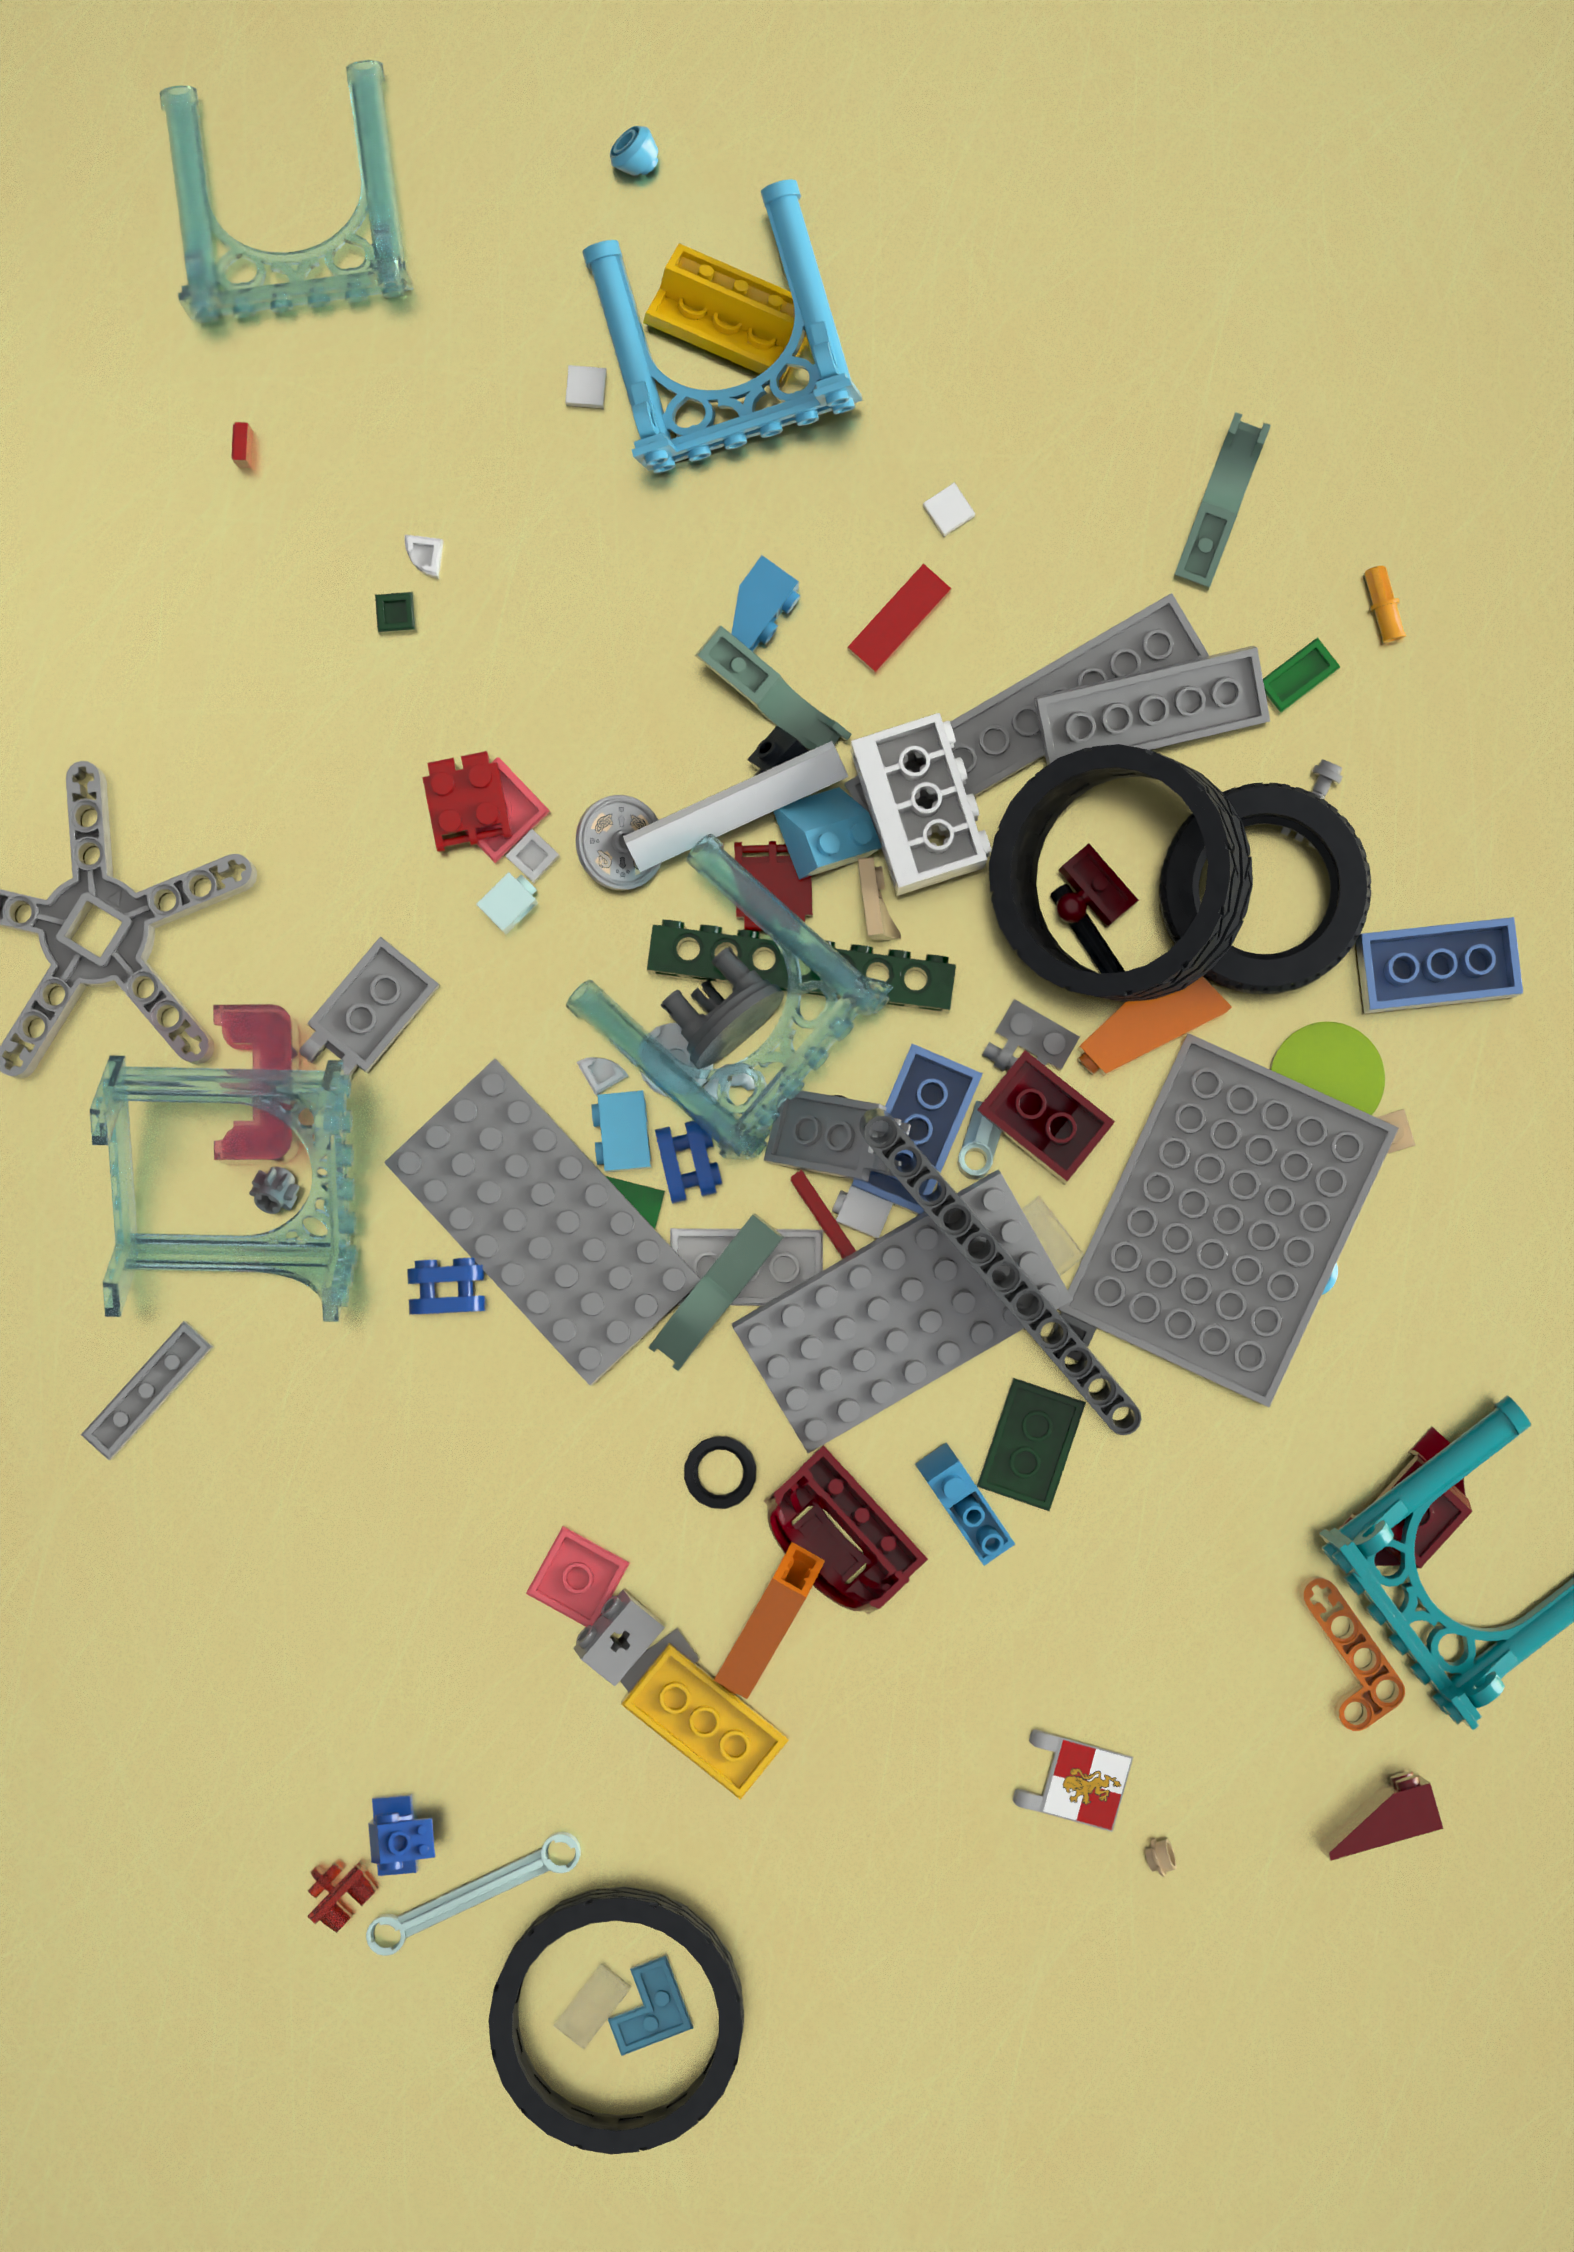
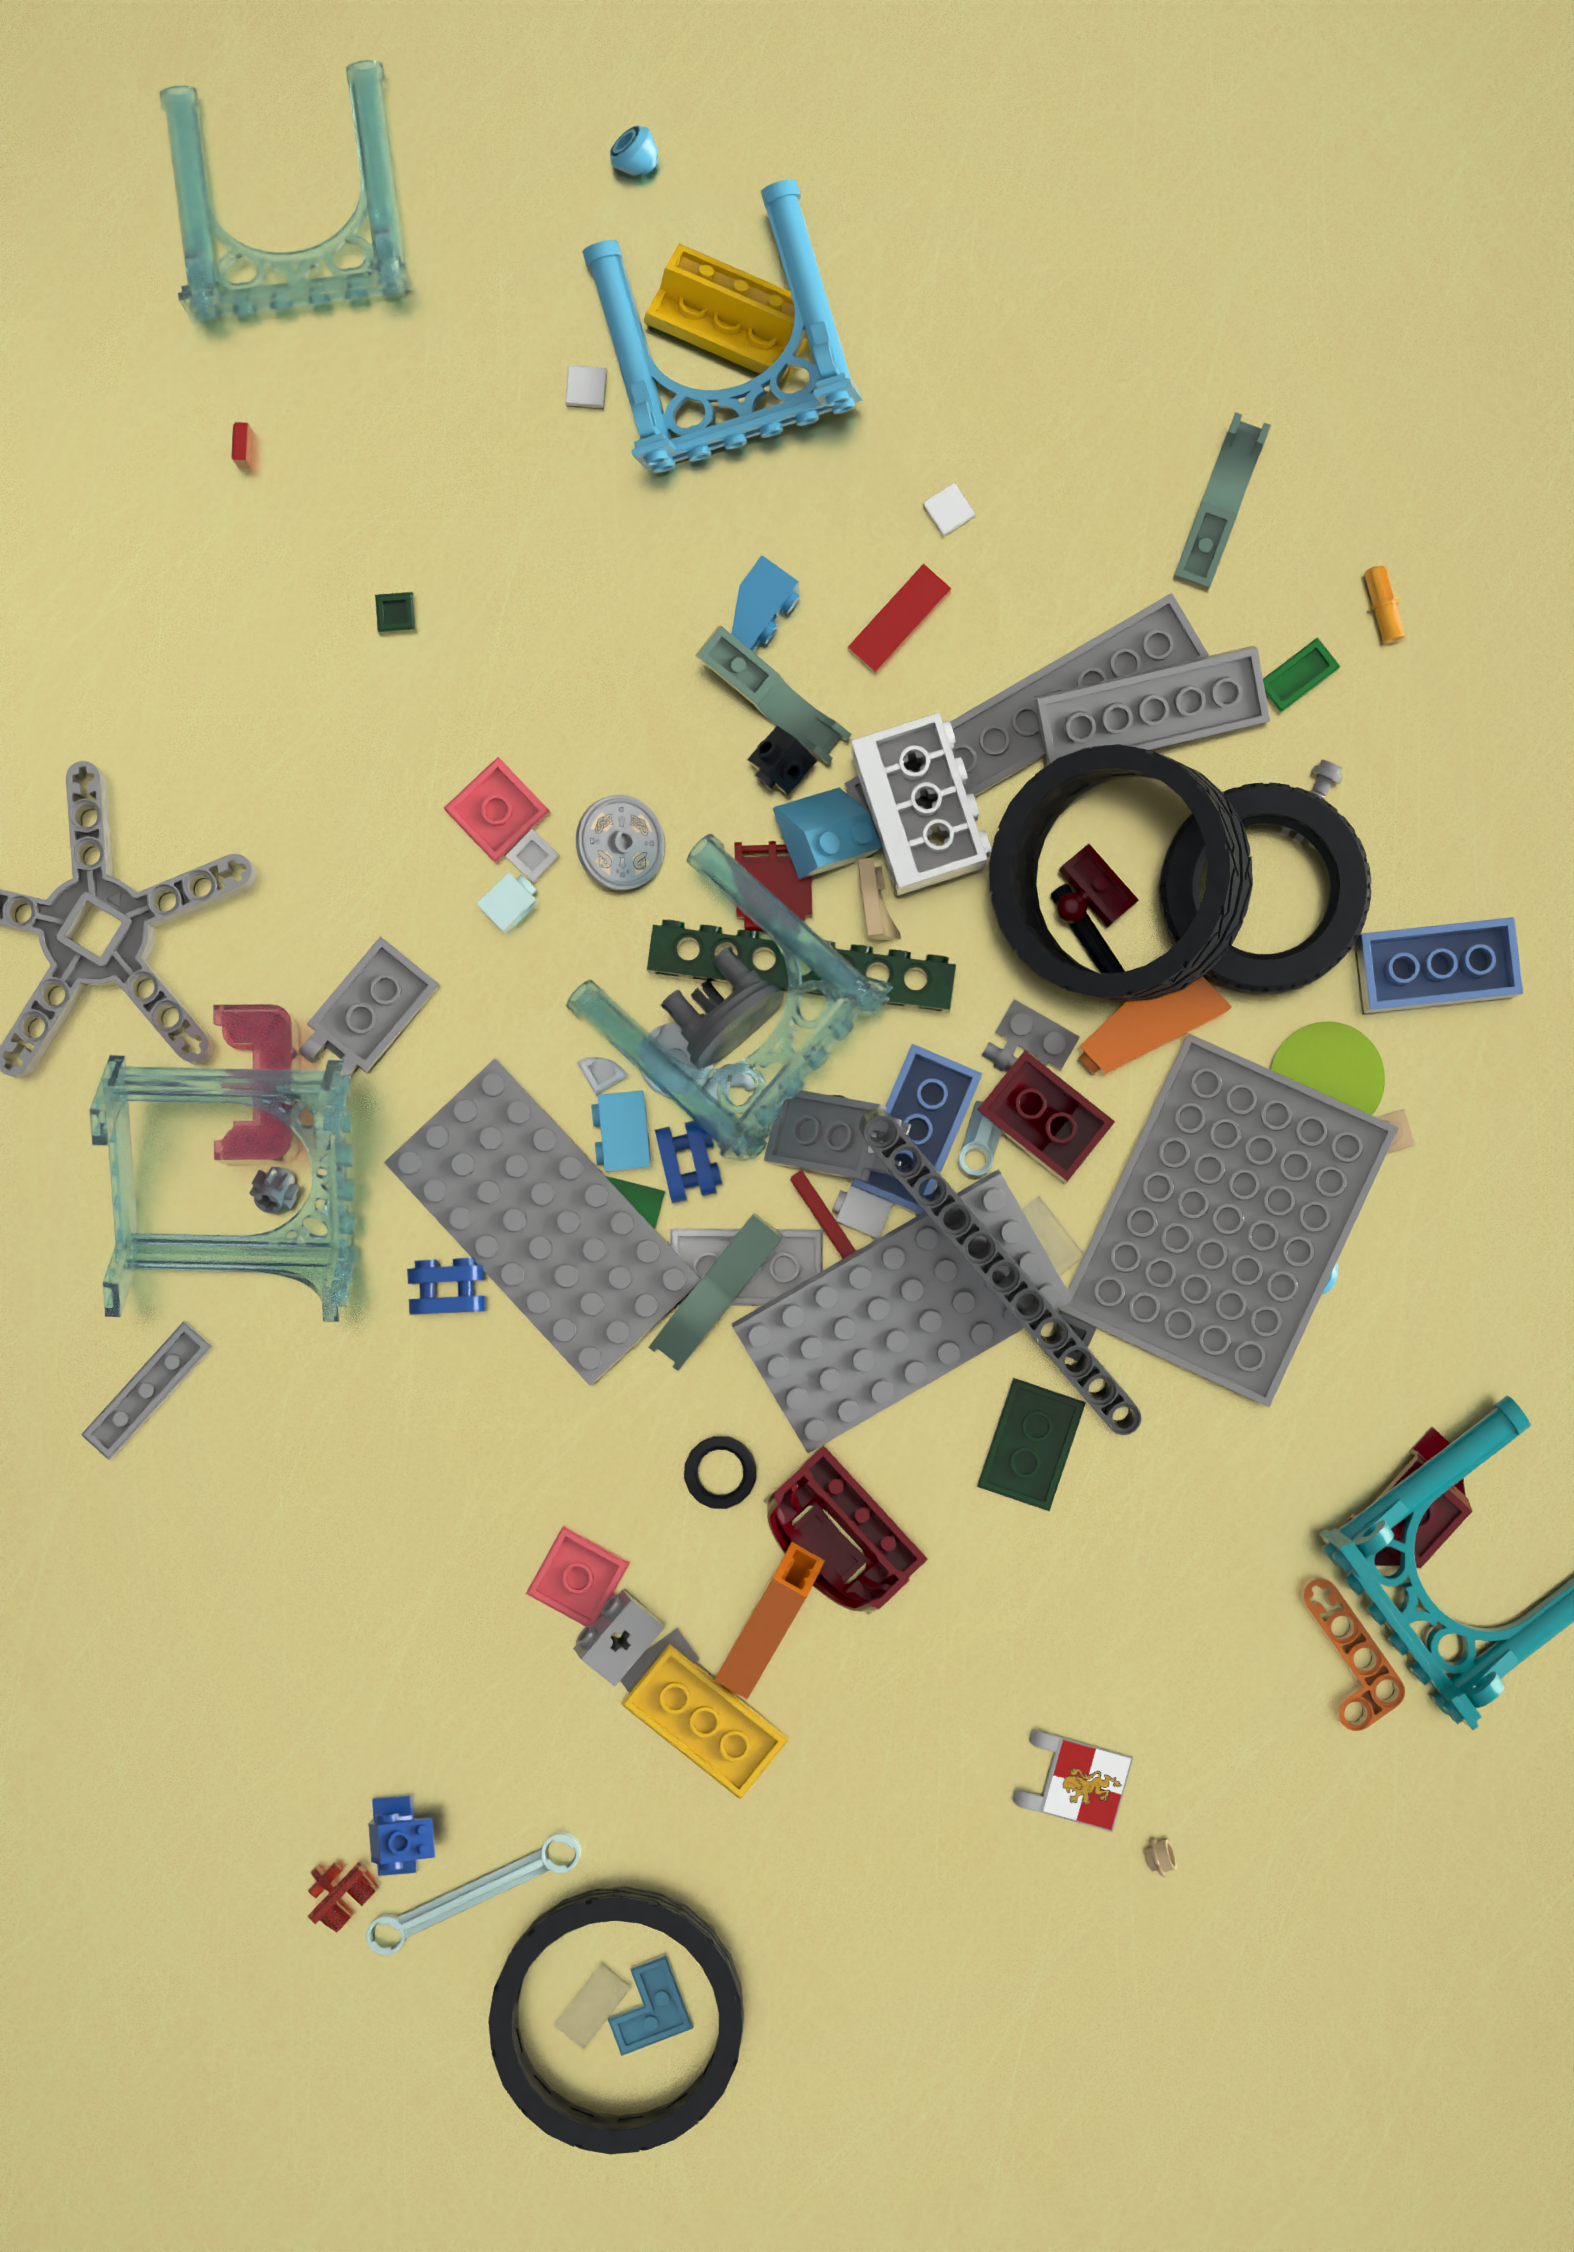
white tile [405,535,443,579] -> none
red plate [422,751,512,852] -> none
white tile [623,741,849,872] -> none
dark azure slope [915,1443,1015,1566] -> none
dark red slope [1319,1771,1444,1861] -> none

